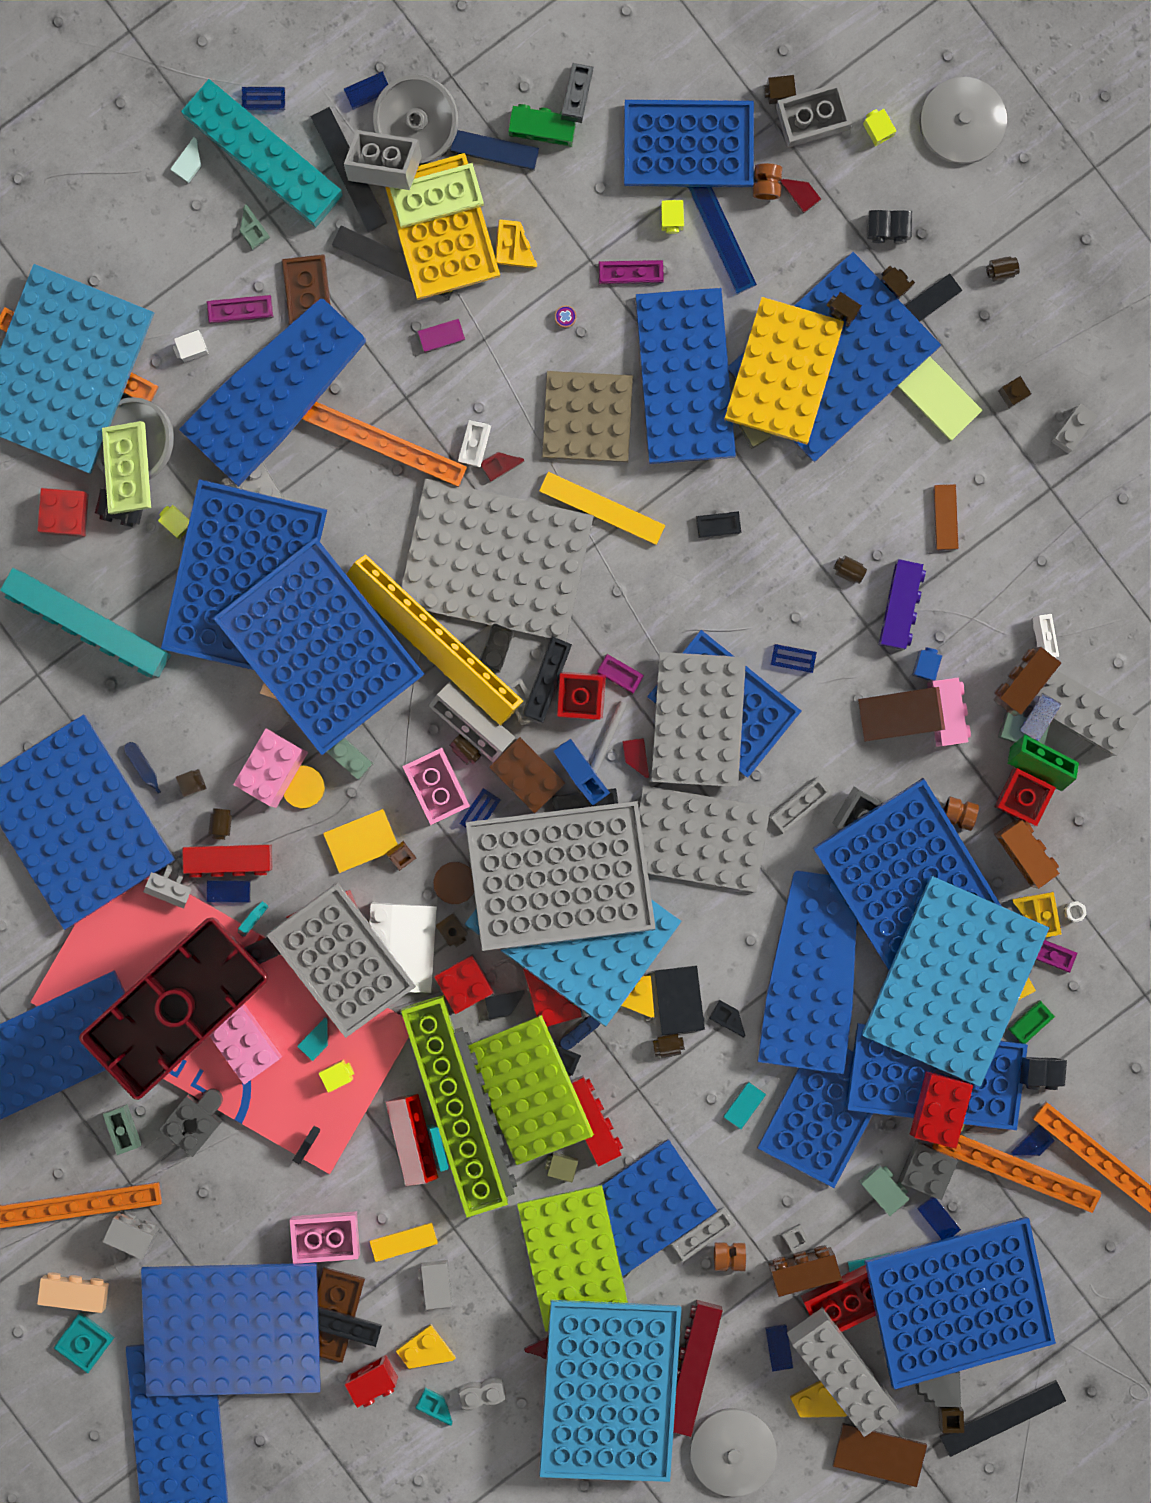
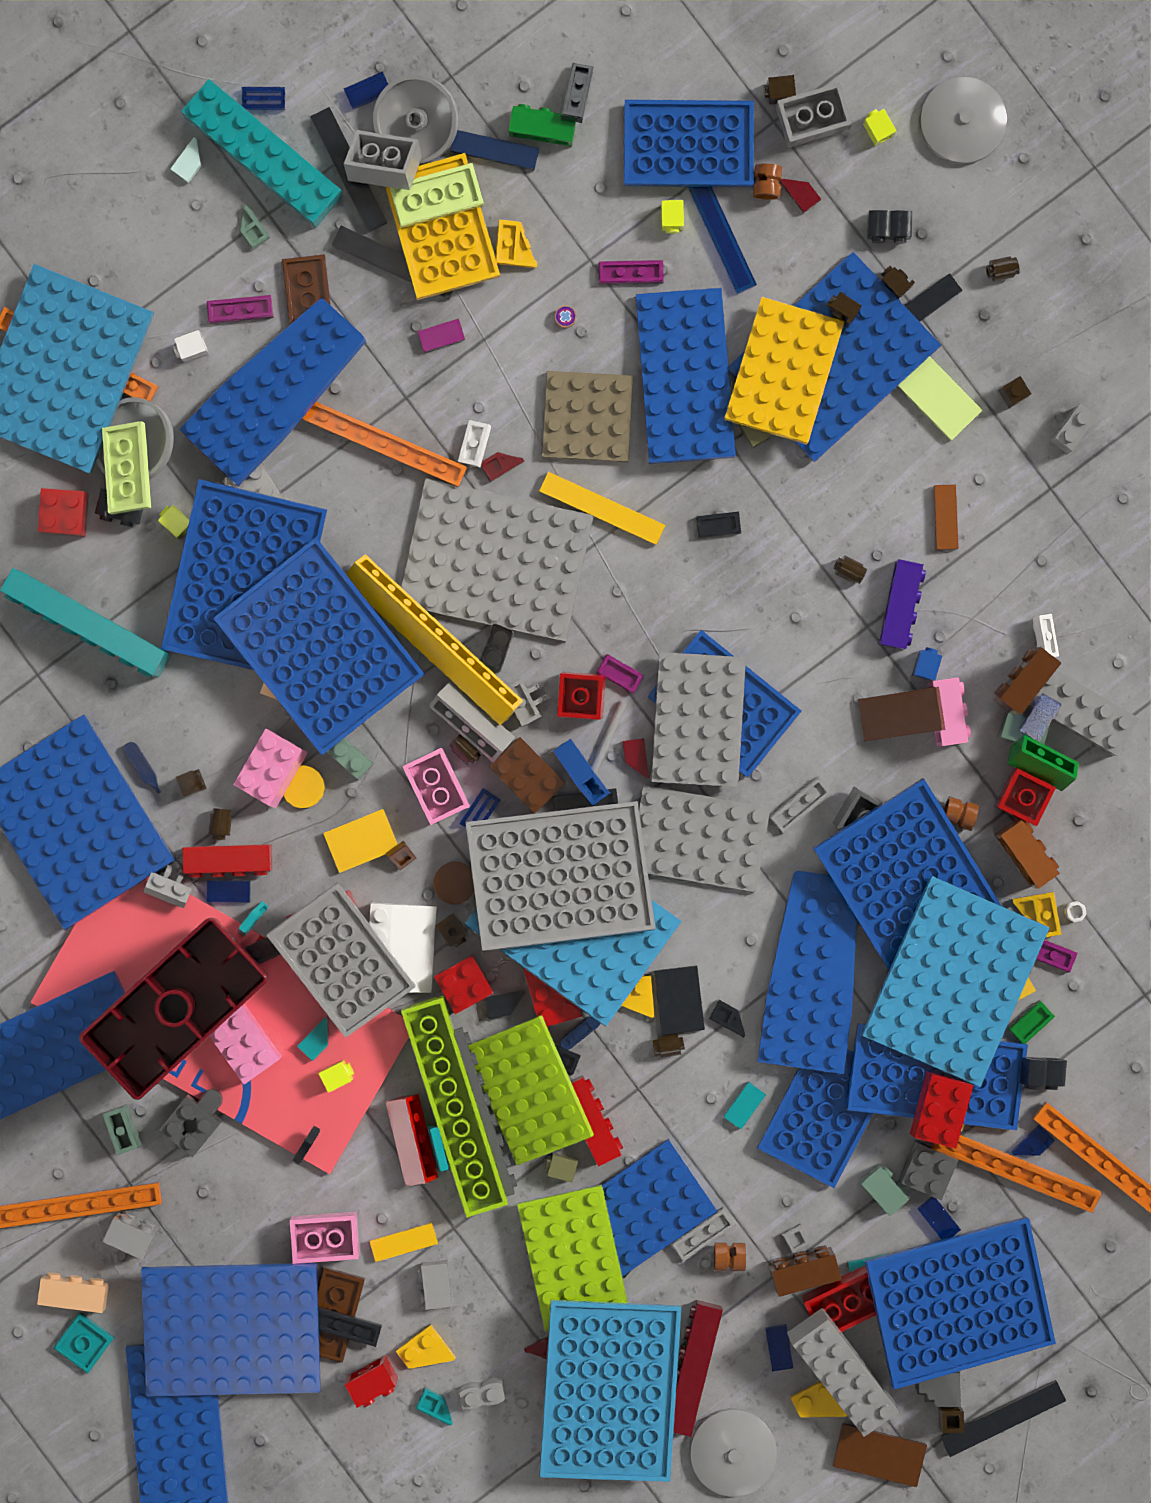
black tile [522,636,572,724] -> none
clear blue tile [770,644,817,673] -> none

